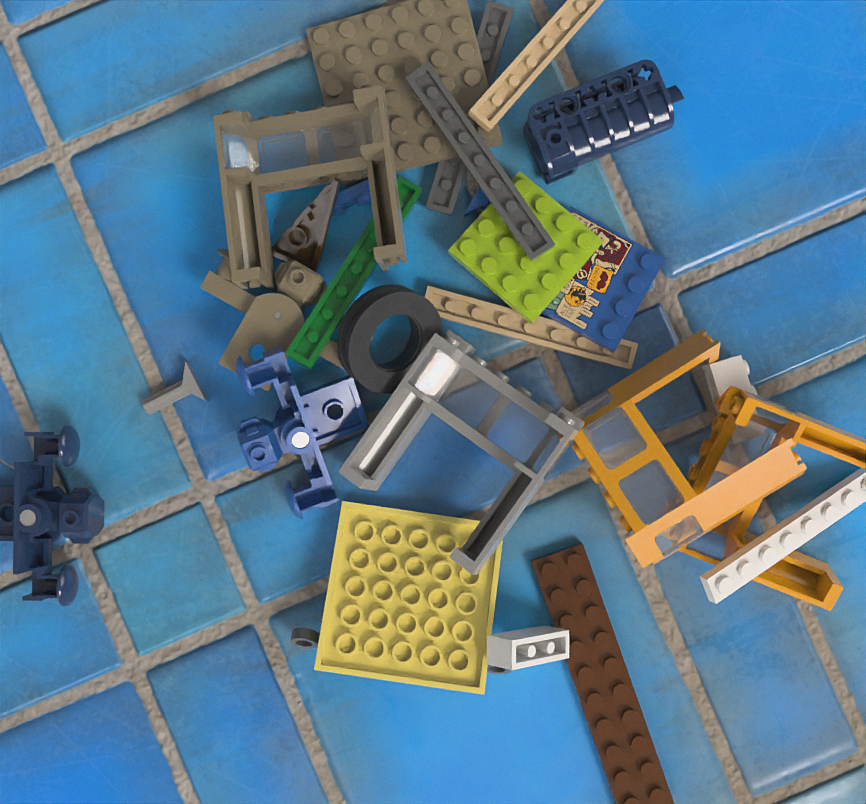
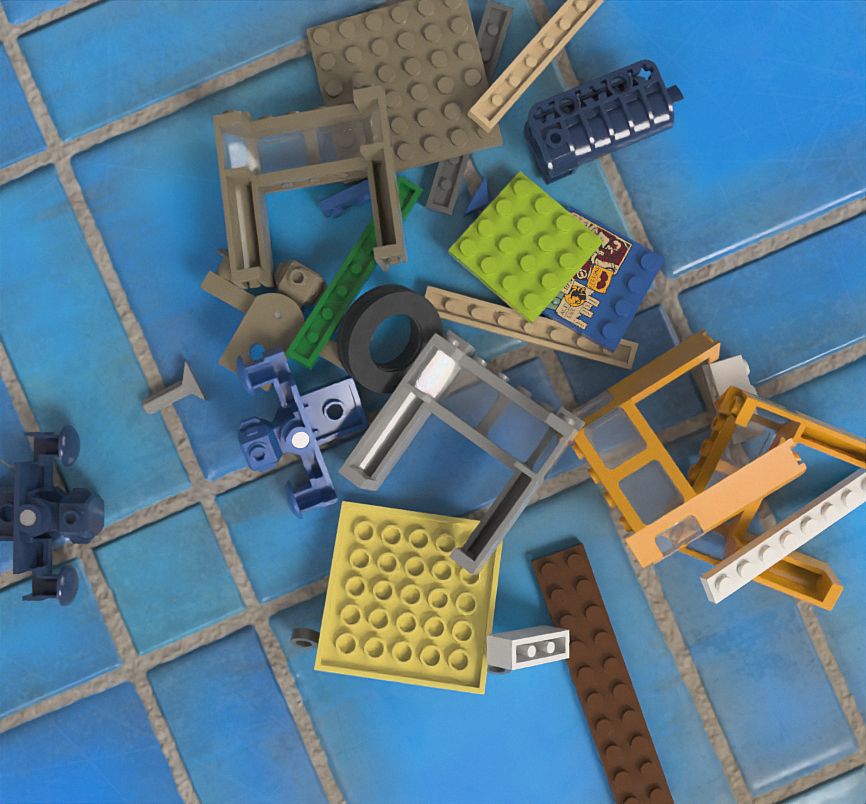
dark brown wing [272,177,342,272] -> none
dark grey plate [405,62,555,262] -> none

